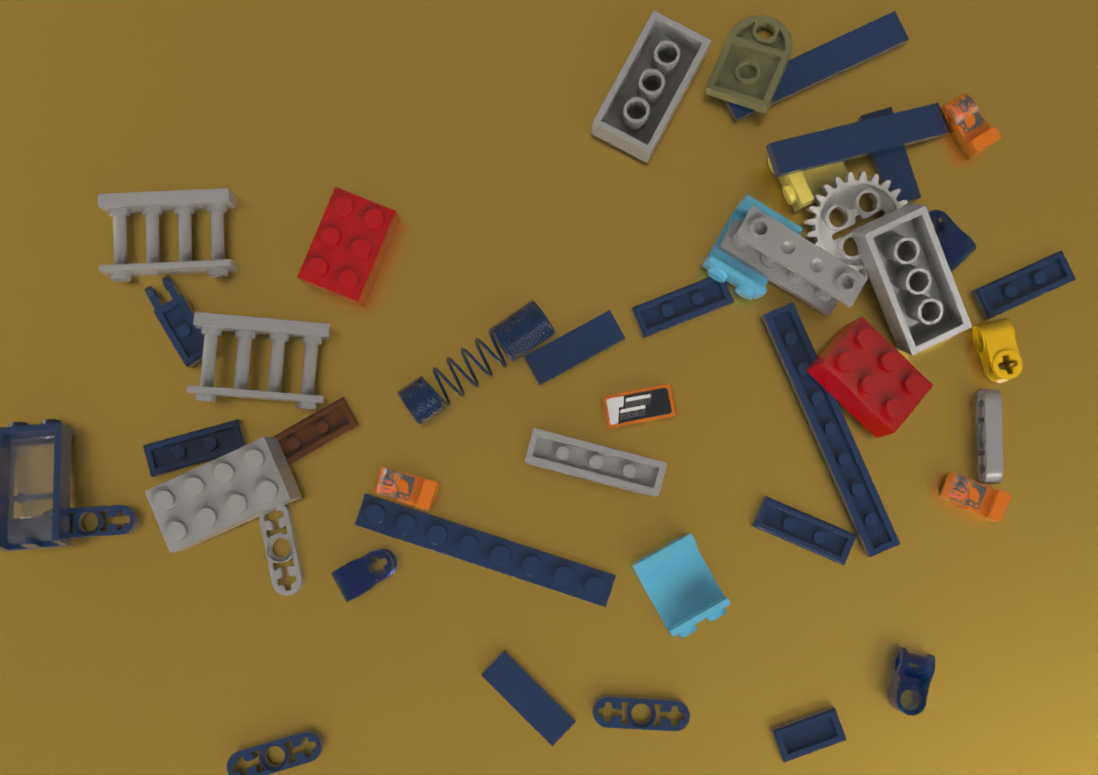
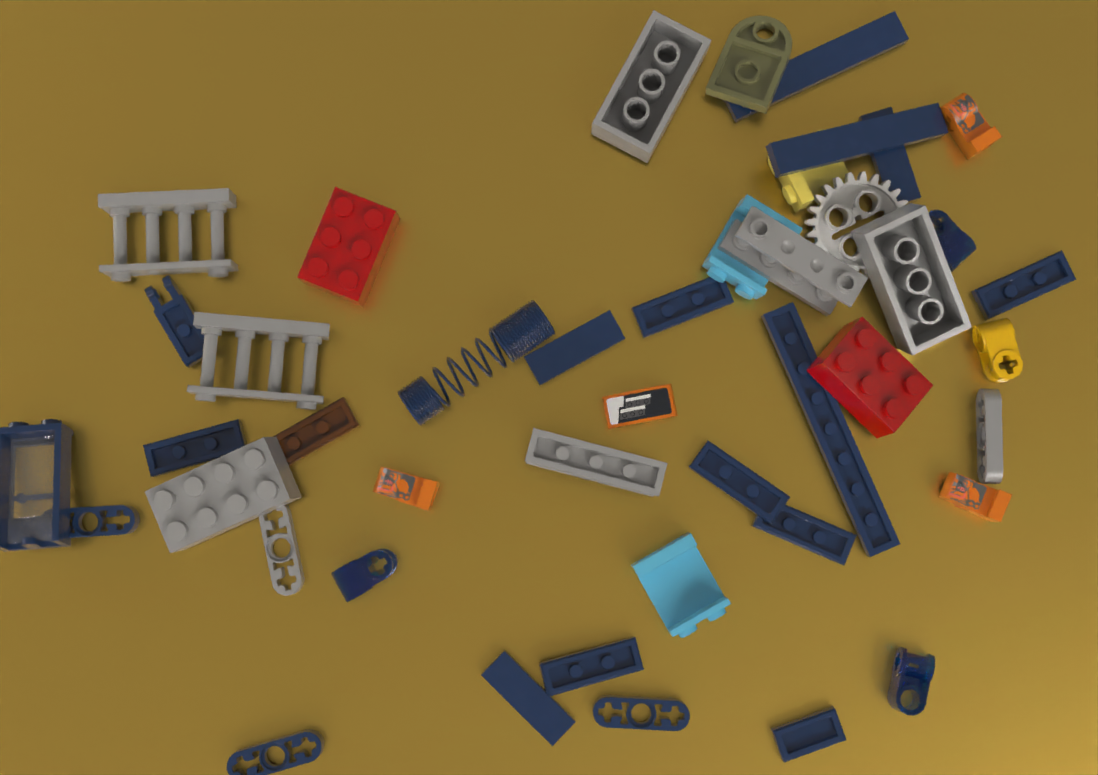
dark blue plate [355,493,616,607] -> none
none -> dark blue tile [539,637,644,697]
none -> dark blue tile [689,441,790,524]

